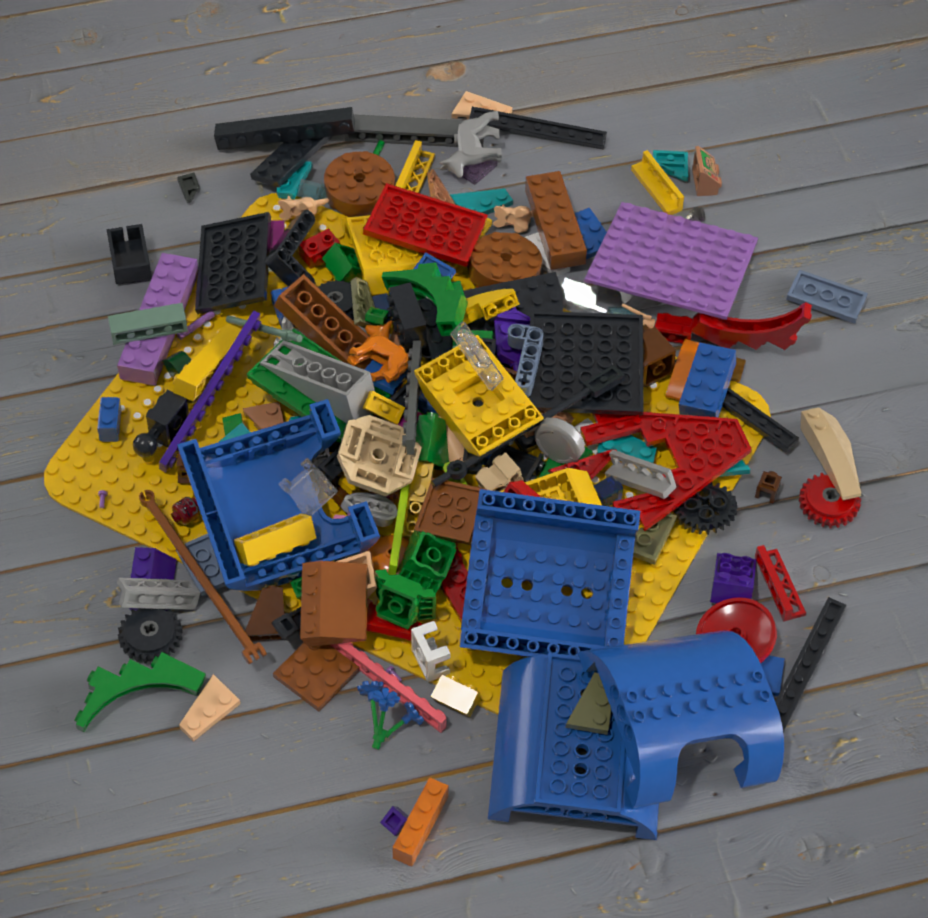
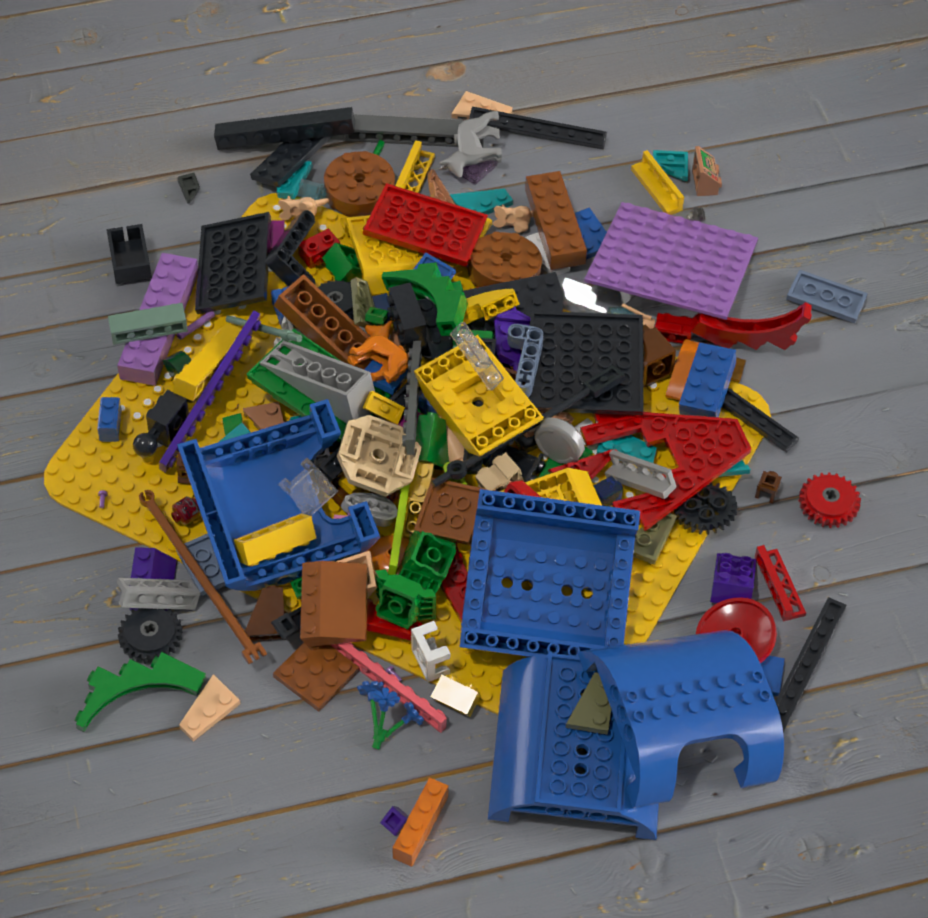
tan wedge [800,408,861,500] -> none

